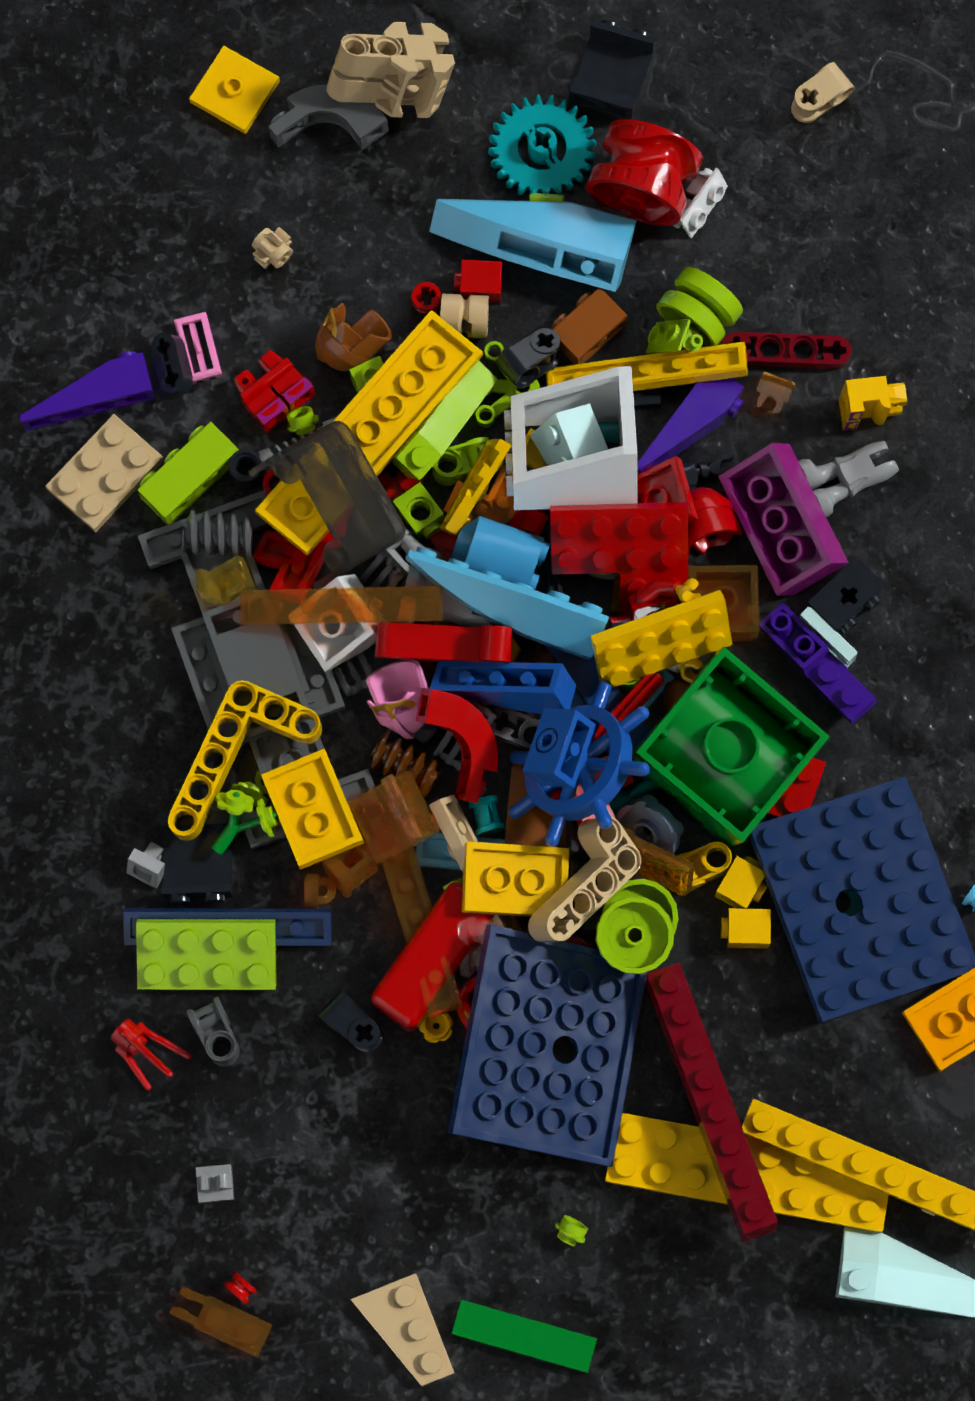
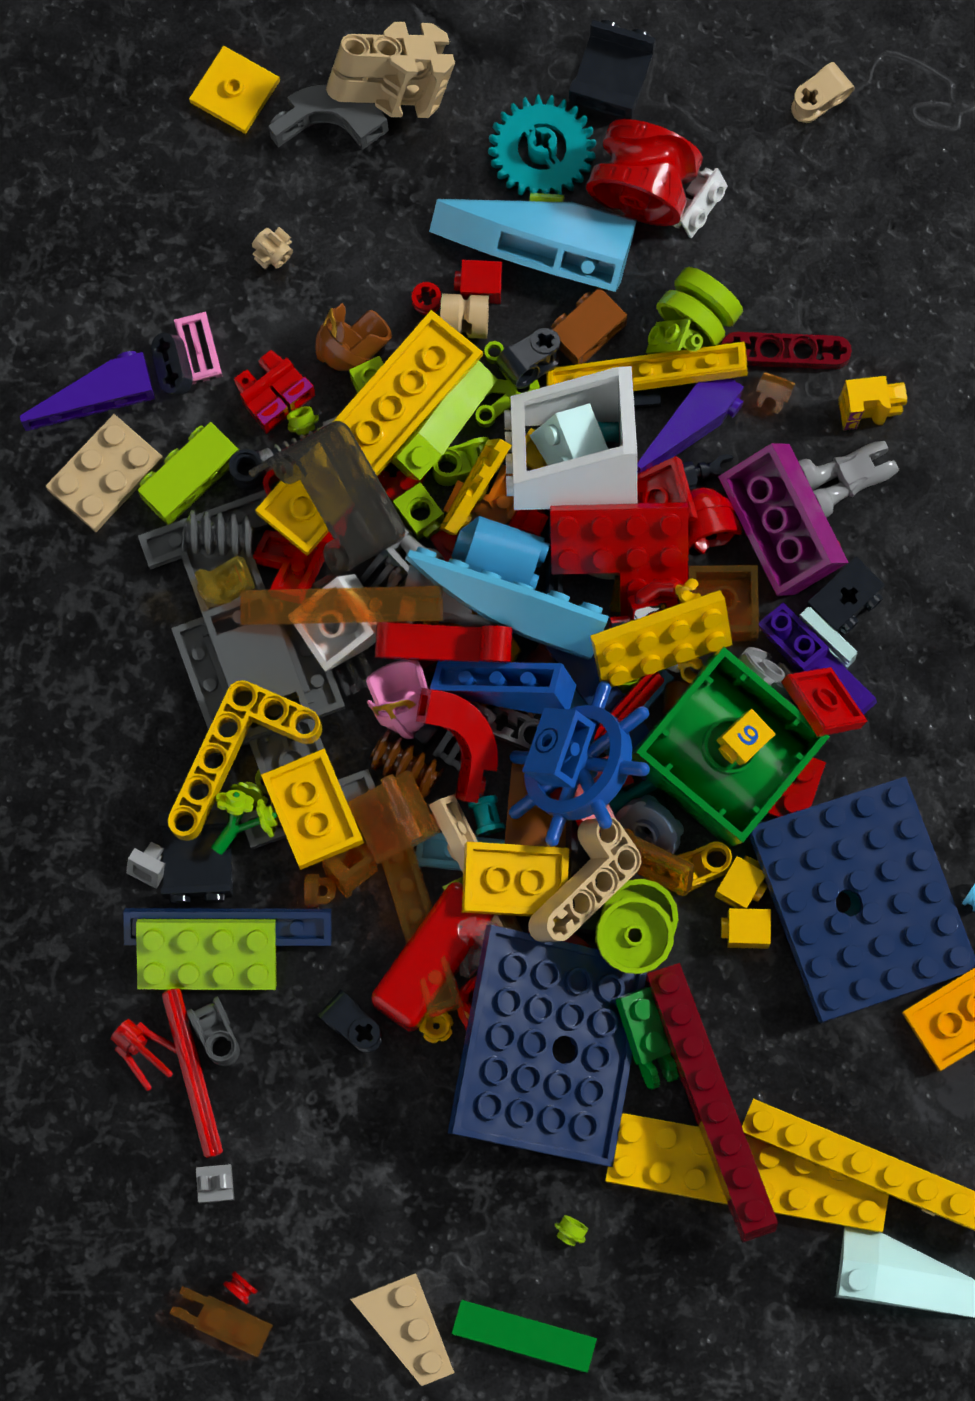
none -> red axle [162,988,223,1158]
none -> green hinge [615,987,678,1090]
none -> yellow brick [716,709,776,766]
none -> light grey tile [738,647,793,700]
none -> red tile [781,667,867,737]

